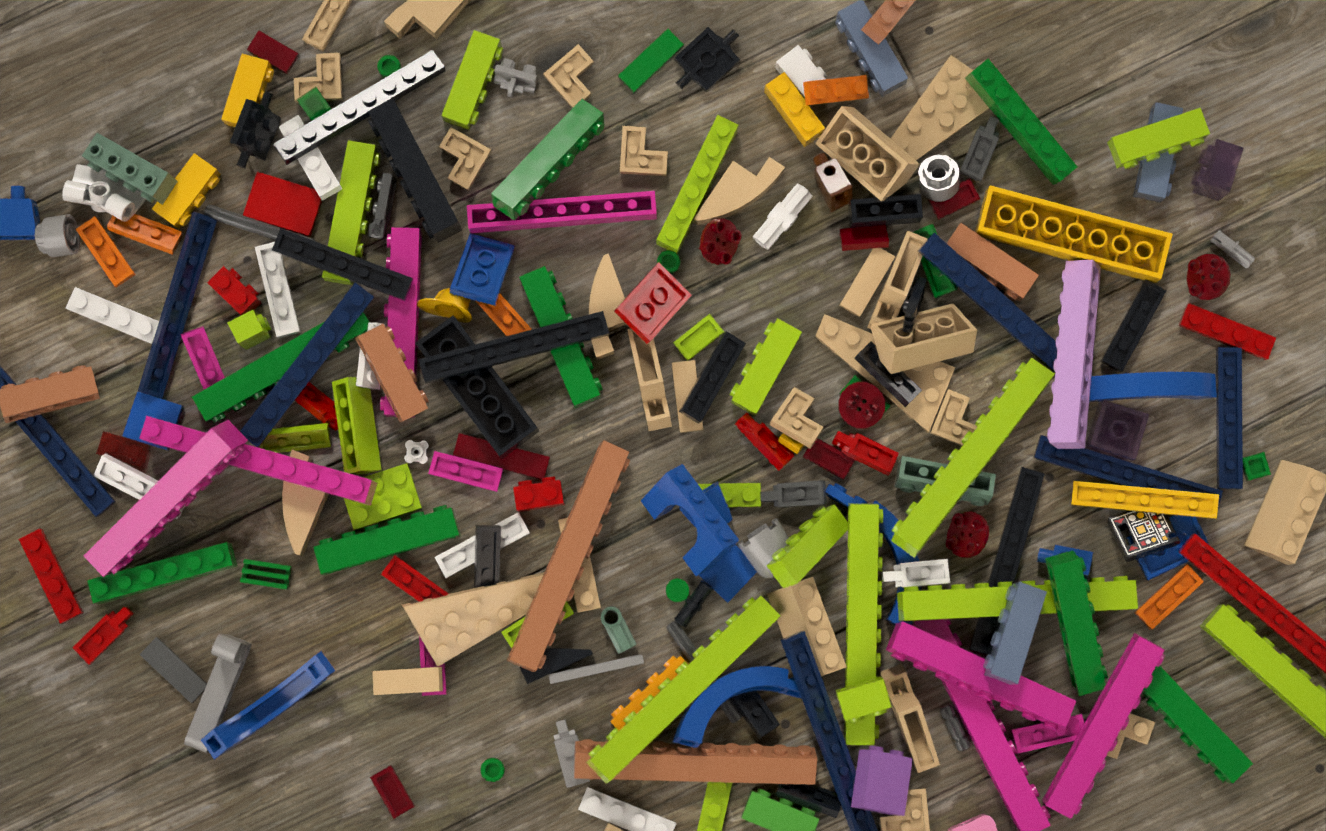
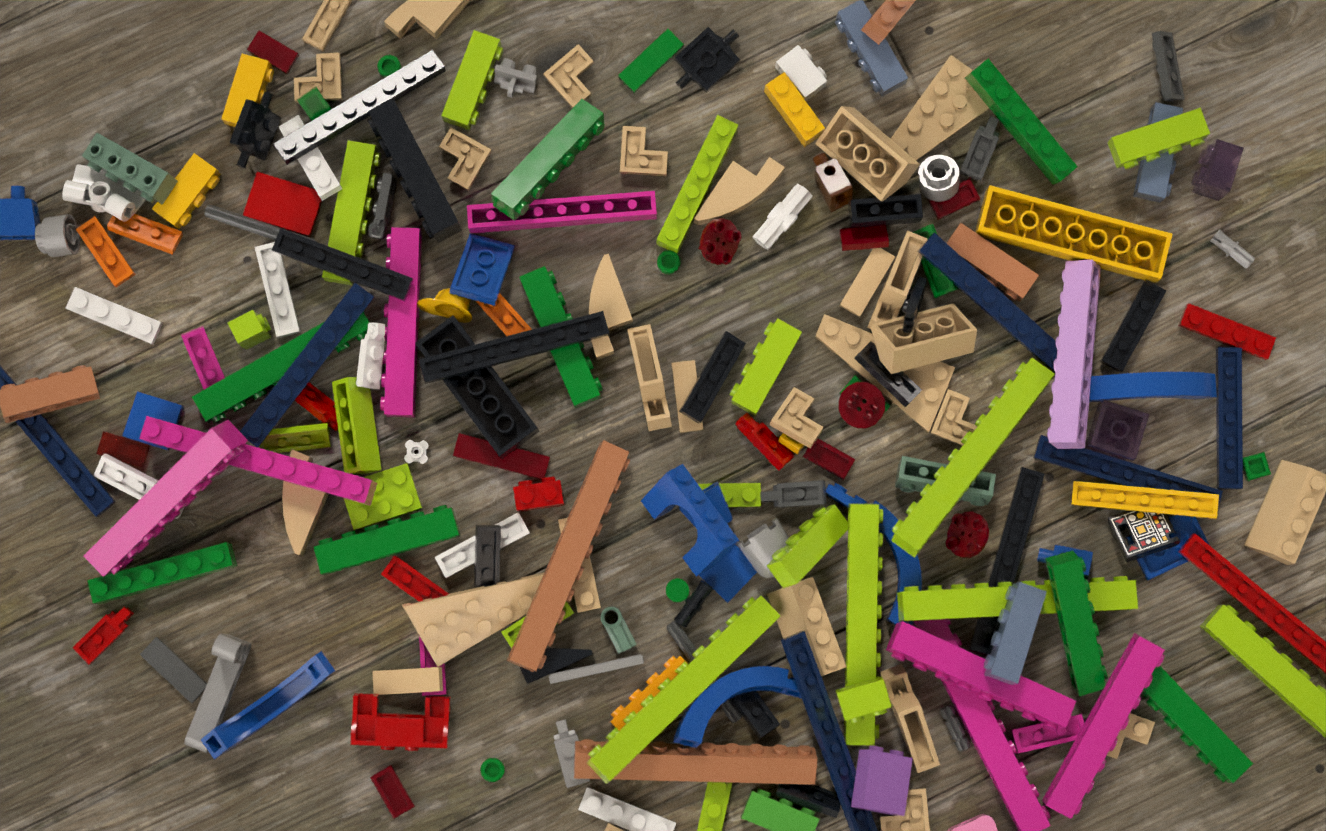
red plate [19,528,84,624] -> none
dark blue plate [138,212,217,399] -> none
red brick [207,266,262,315] -> none
green tile [240,559,292,590] -> none
nougat brick [355,323,429,422] -> none
dark pink plate [428,451,504,492] -> none
plate [614,262,692,344] -> none
lime tile [673,314,724,361] -> none
orange plate [803,75,869,105] -> none
red hinge [832,431,899,476] -> none
white hinge [881,559,950,588] -> none
orange plate [1134,564,1204,630] -> none
dark red plate [1186,254,1231,300] -> none
none -> red bracket [350,693,451,751]
none -> dark grey plate [1152,31,1185,102]

